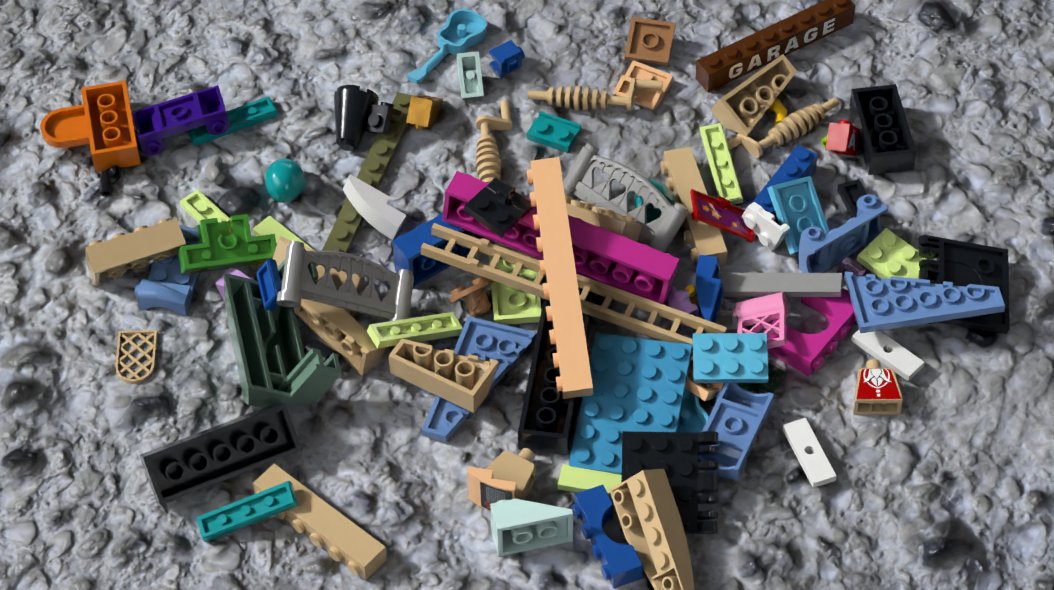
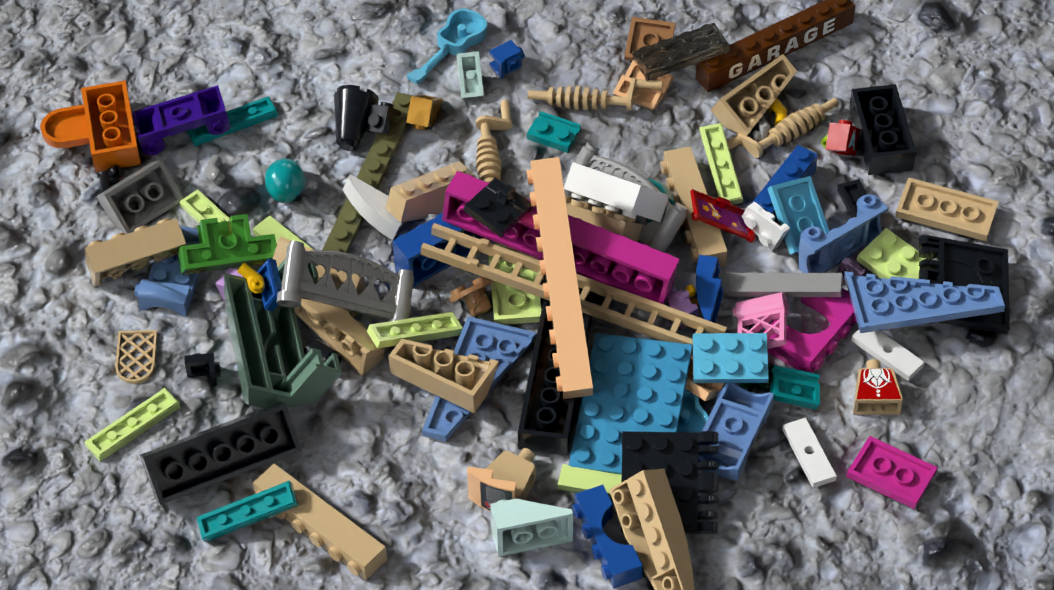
none -> yellowish green tile [85,388,180,462]
none -> light grey slope [96,160,184,234]
none -> black bracket [184,353,221,386]
none -> yellow arm [237,263,265,293]
none -> tan wedge [386,161,476,222]
none -> white wedge [564,162,670,222]
none -> clear smoke plate [631,23,730,81]
none -> light grey arm [751,116,771,142]
none -> teal plate [770,365,820,410]
none -> dark pink plate [846,436,938,509]
none -> tan plate [895,177,999,241]

